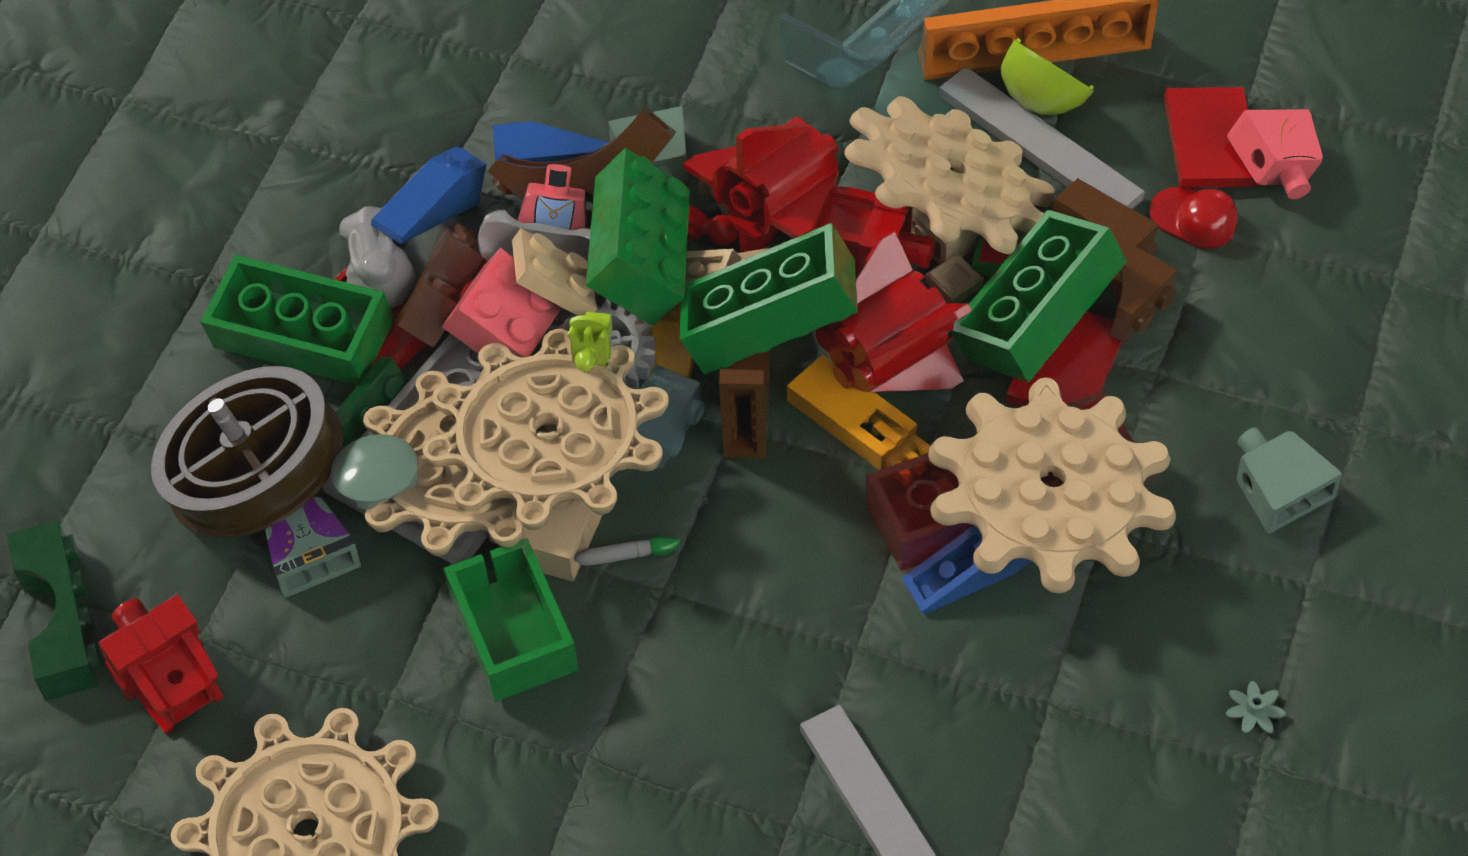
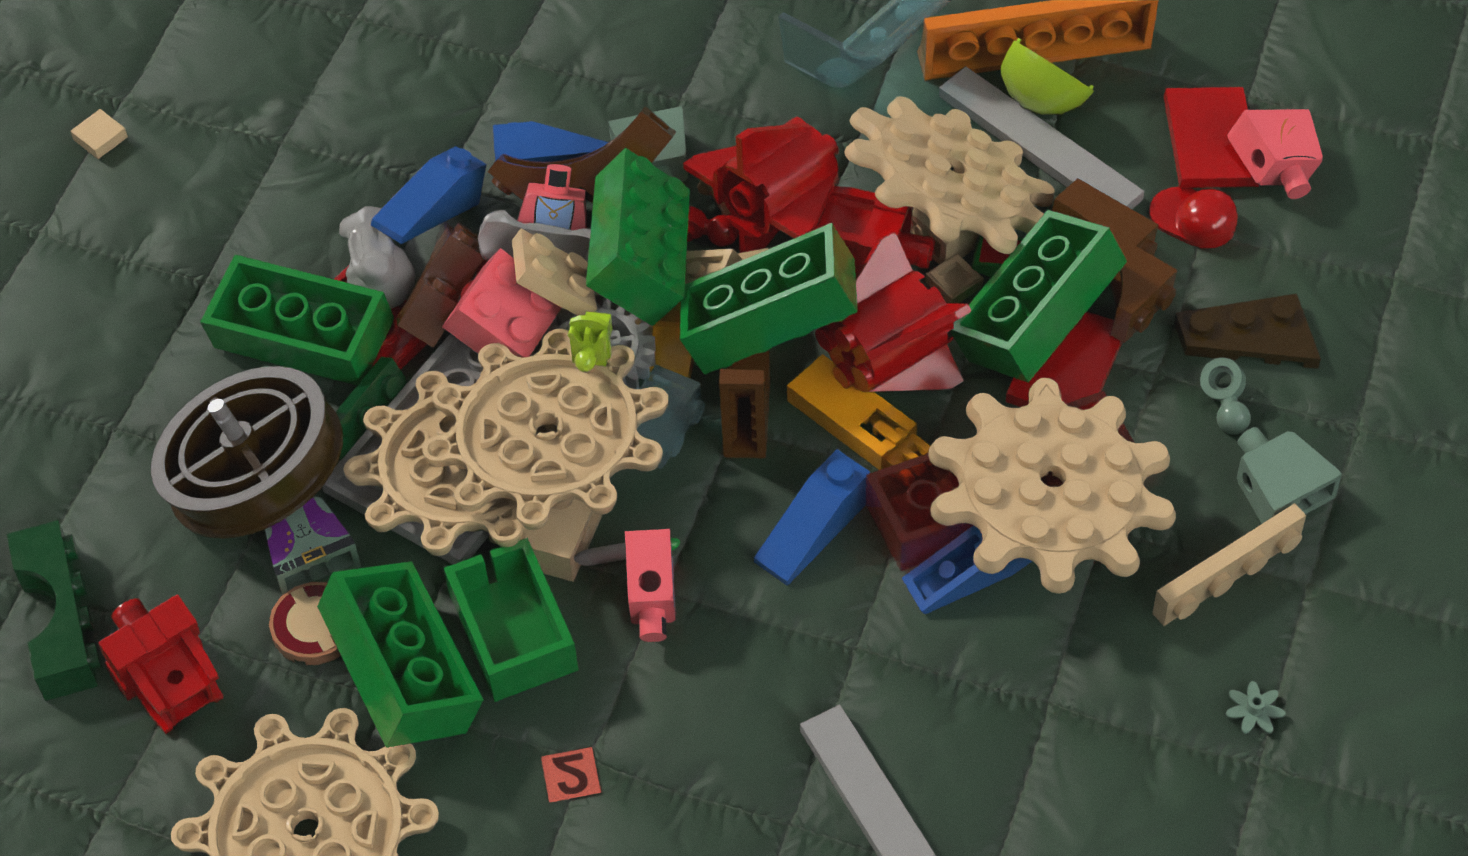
sand green dish [331,434,419,510] -> none
none -> tan tile [70,109,128,159]
none -> tile [269,582,341,665]
none -> green brick [317,561,484,748]
none -> clear red sticker [541,747,601,803]
none -> coral torso [625,529,676,642]
none -> blue slope [754,449,871,586]
none -> tan plate [1152,503,1306,626]
none -> dark brown wing [1174,293,1321,369]
none -> sand green plate [1200,358,1251,435]

